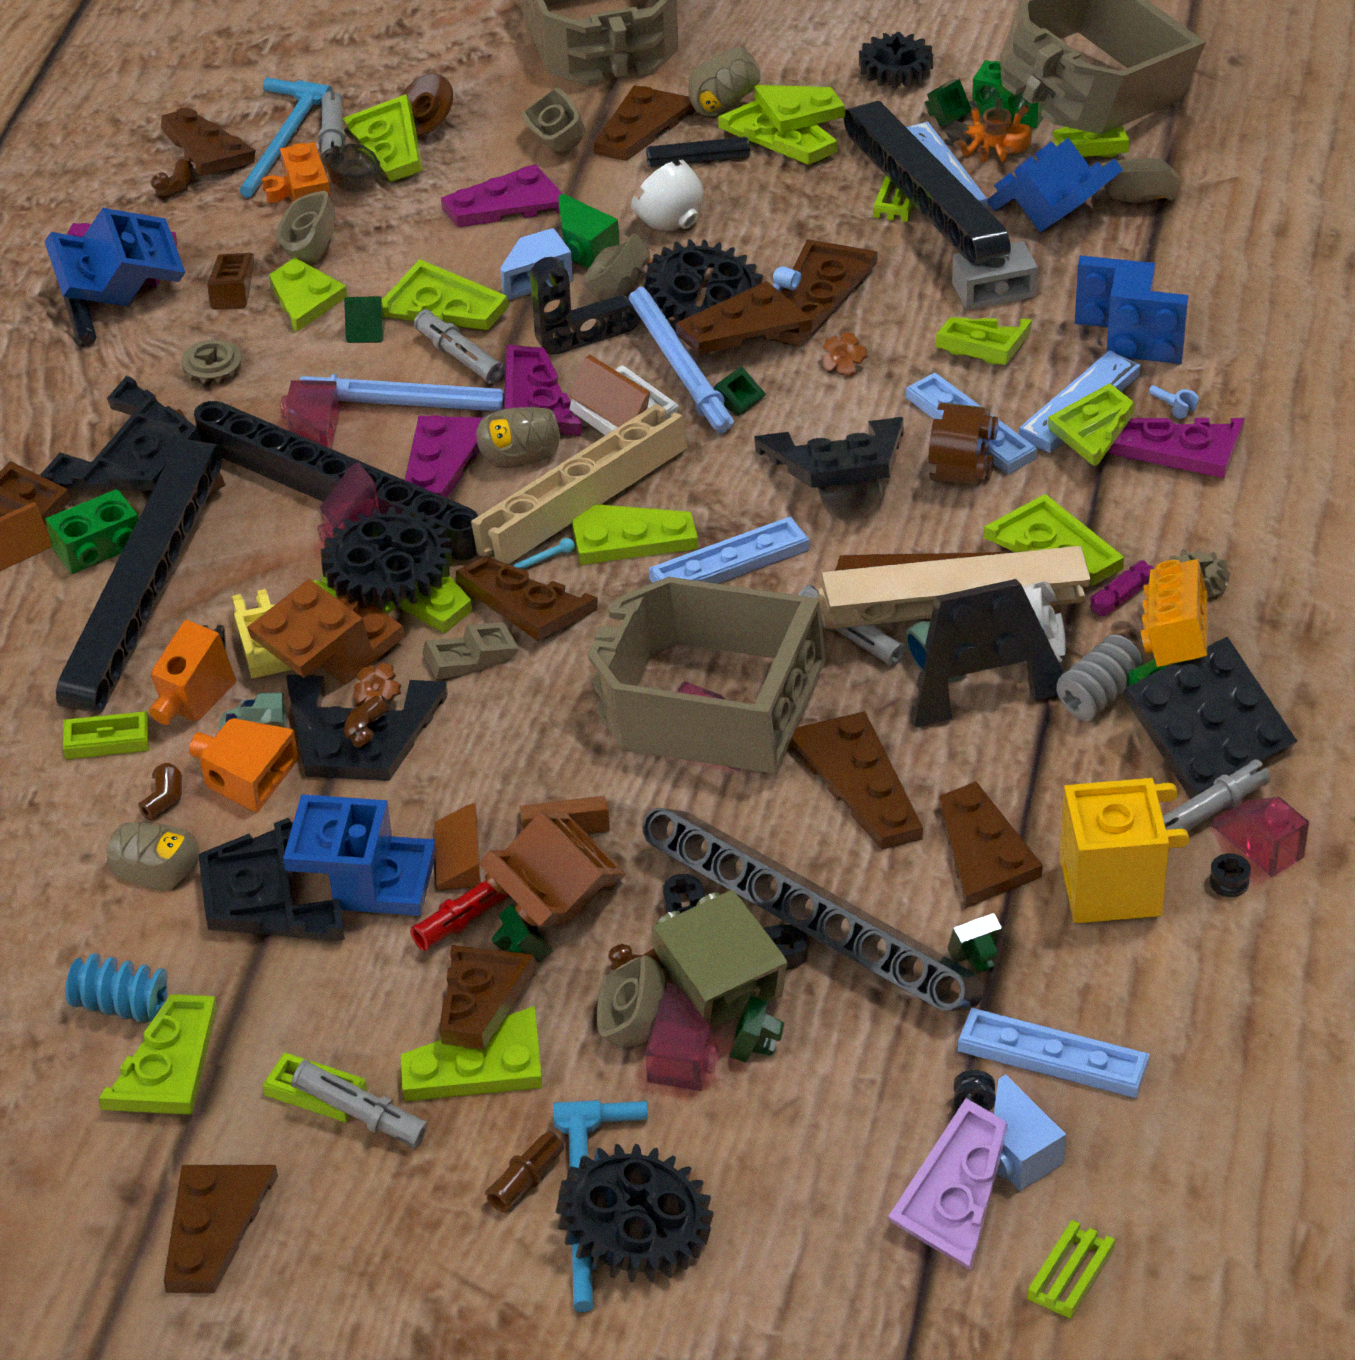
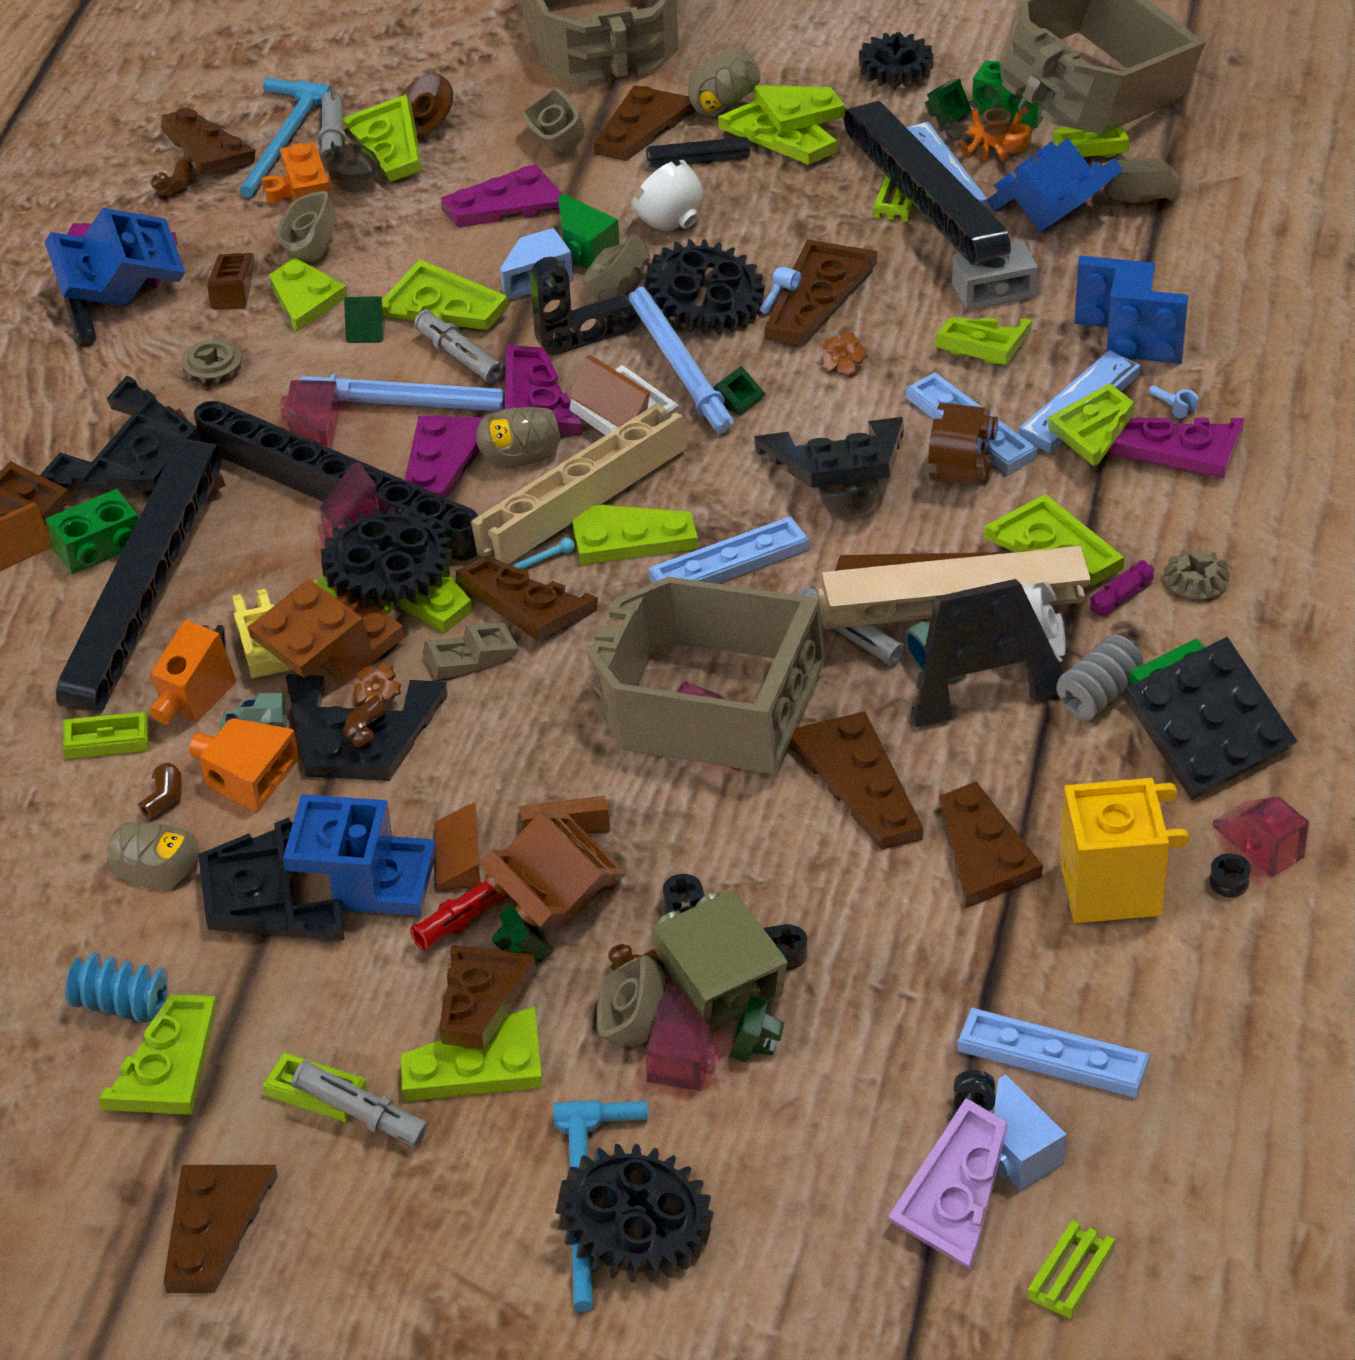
reddish brown axle [485,1131,564,1213] -> none
black beam [642,808,983,1011] -> none
reddish brown wing [676,281,812,354] -> none
dark green tile [947,913,1002,974] -> none
light orange brick [1141,559,1208,667] -> none
light grey pin [1163,759,1270,832] -> none

